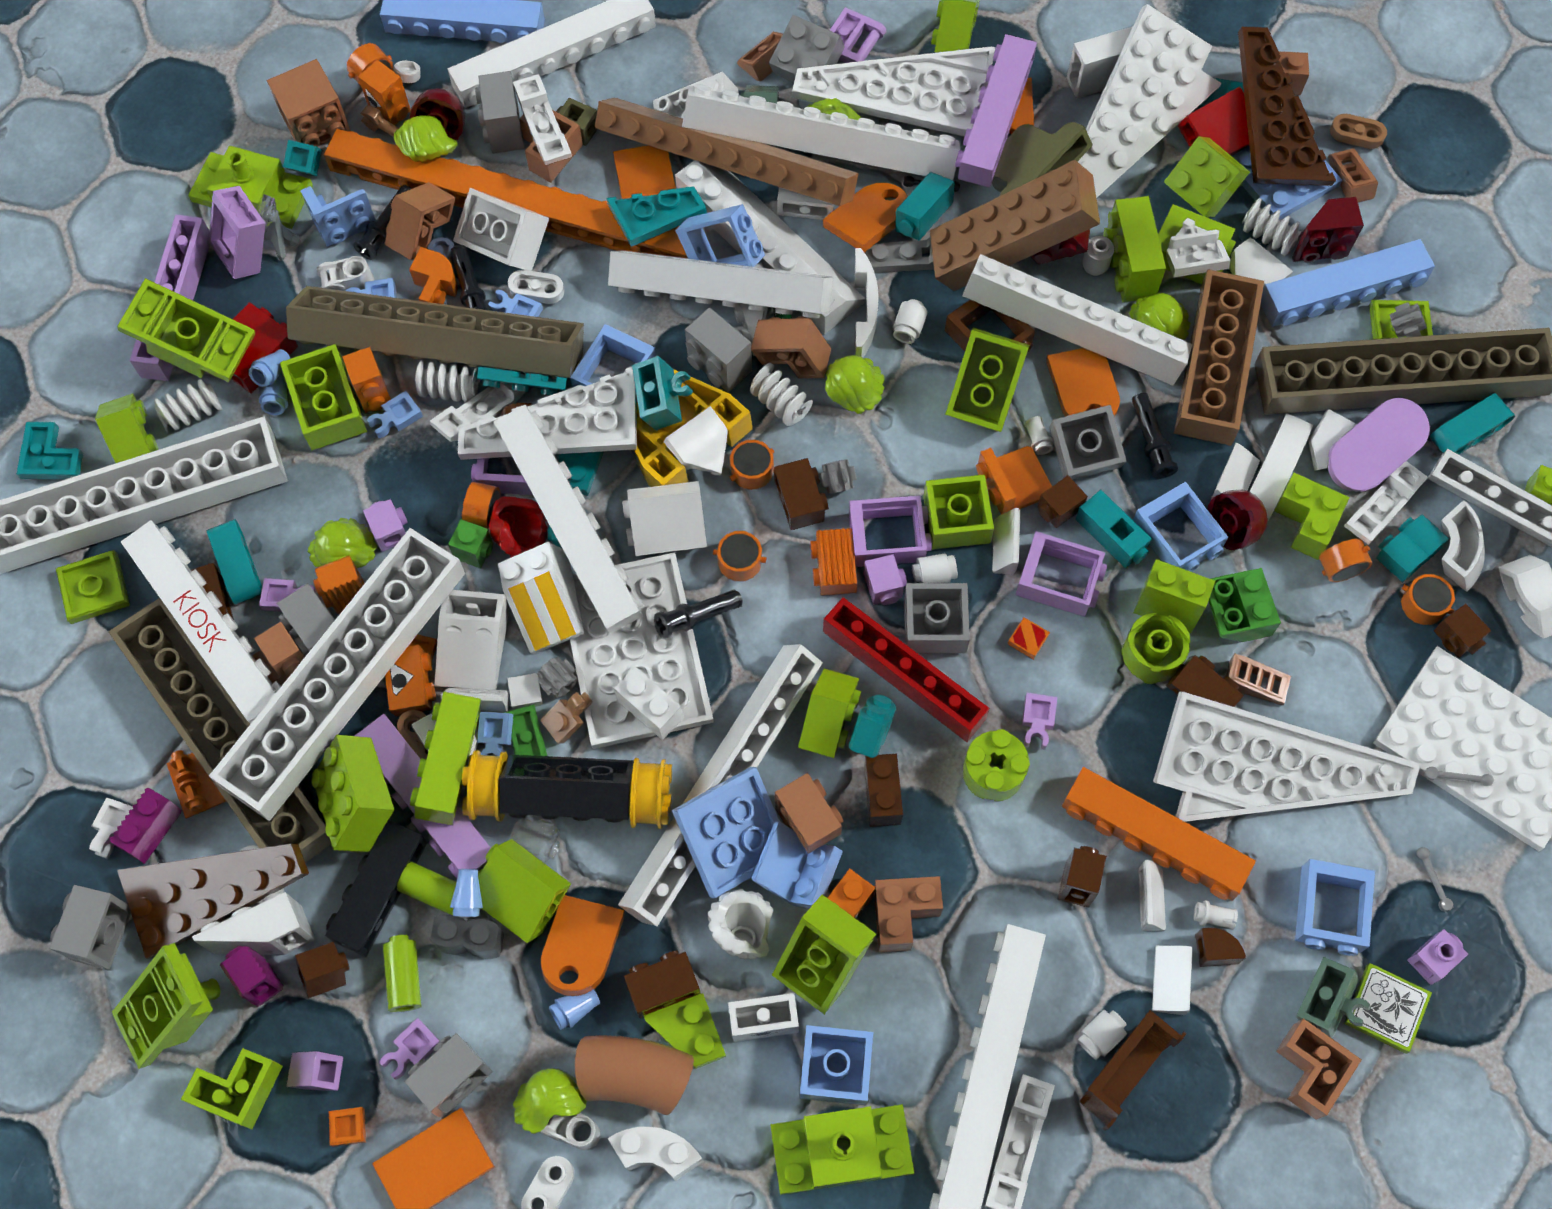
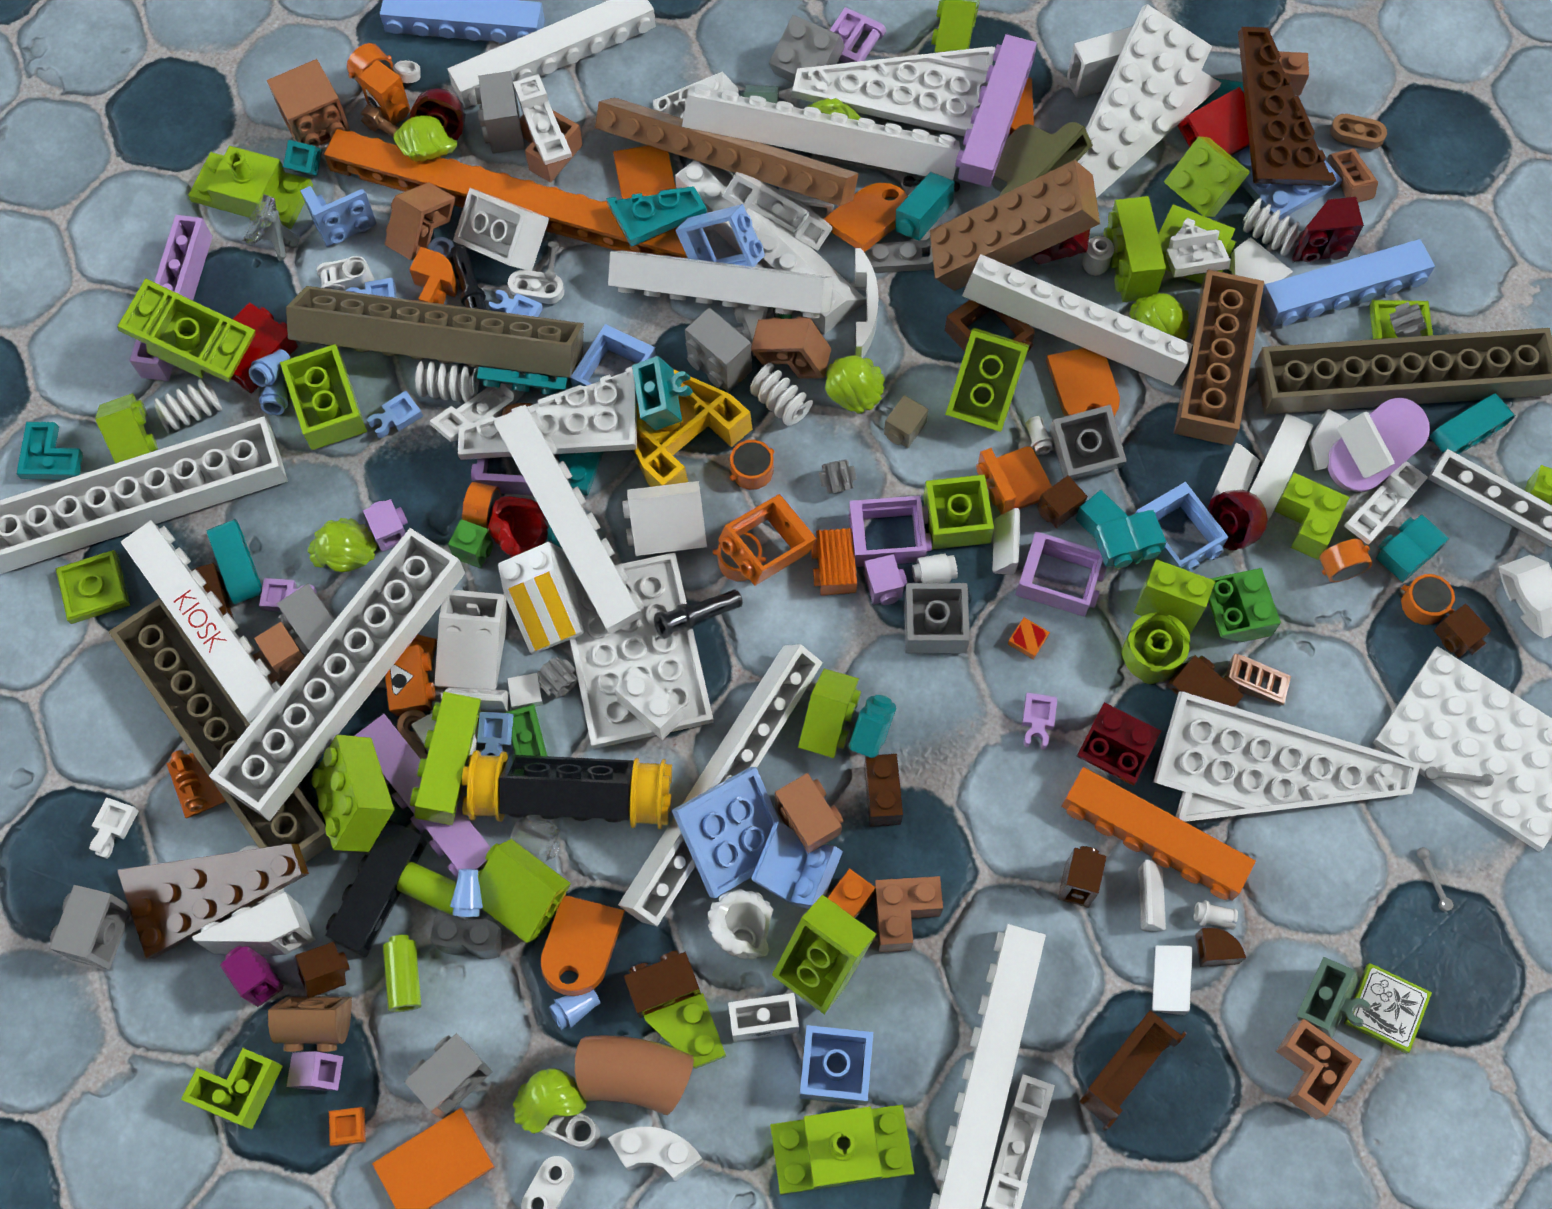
magenta brick [109,788,183,864] -> none
lime brick [112,943,221,1069] -> none
lavender window [209,186,266,279] -> none
orange brick [313,555,365,615] -> none
orange brick [342,347,391,413] -> none
black pin [353,185,412,260] -> none
lavender plate [379,1018,440,1080] -> none
medium nougat plate [540,692,593,744] -> none
olive brick [556,98,598,146] -> none
white slope [664,406,728,476] -> none
nougat slope [737,31,783,81] -> none
reddish brown brick [774,458,829,531] -> none
red brick [823,597,990,742] -> none
white brick [893,299,928,344] -> none
lime brick [963,729,1030,801] -> none
white brick [1077,1010,1127,1060] -> none
black pin [1132,393,1178,479] -> none
light blue window [1295,859,1375,956] -> none
lavender brick [1407,929,1468,985] -> none
white brick [1441,500,1485,592] -> none
none -> medium nougat brick [268,996,352,1052]
none -> light grey hinge [545,241,559,281]
none -> orange window [718,494,817,586]
none -> white slope [722,172,833,251]
none -> dark tan brick [884,395,929,448]
none -> dark red slope [1076,702,1161,786]
none -> teal brick [1093,510,1167,568]
none -> white slope [1338,411,1395,478]

